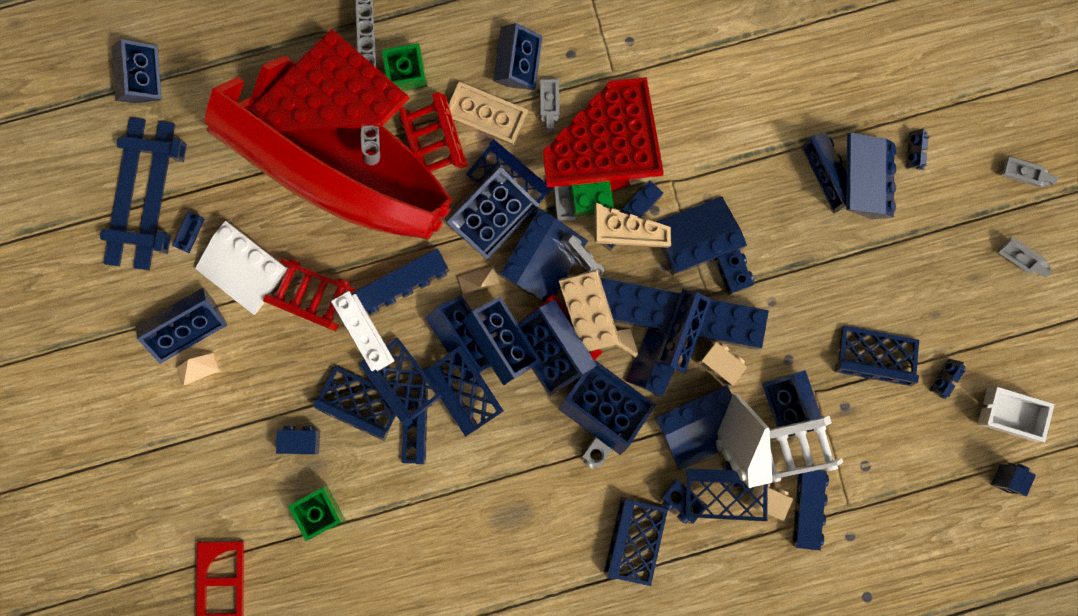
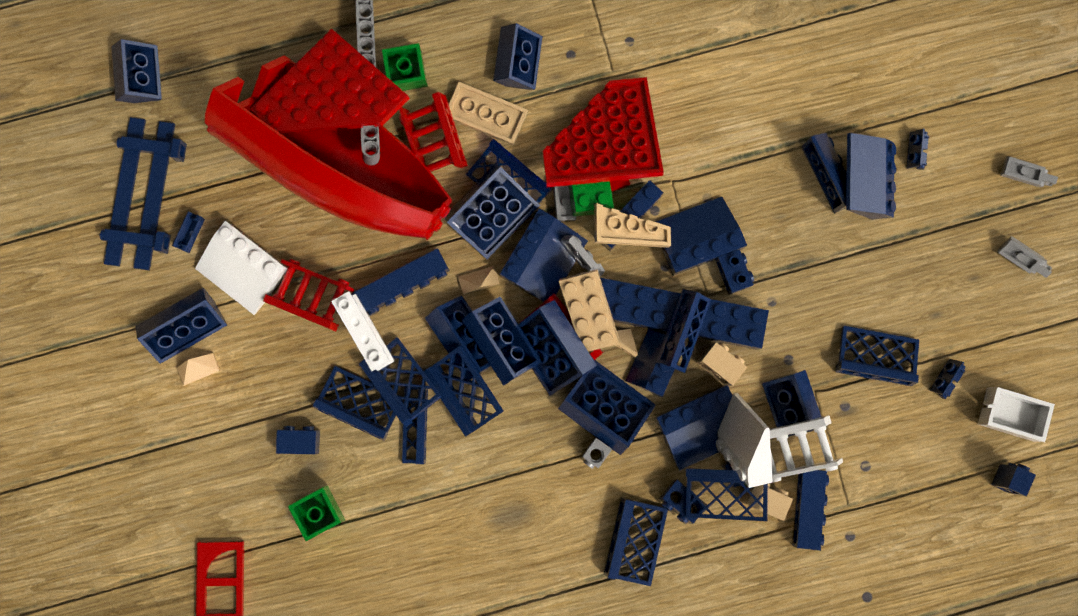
light grey hinge [540,79,560,132] -> none

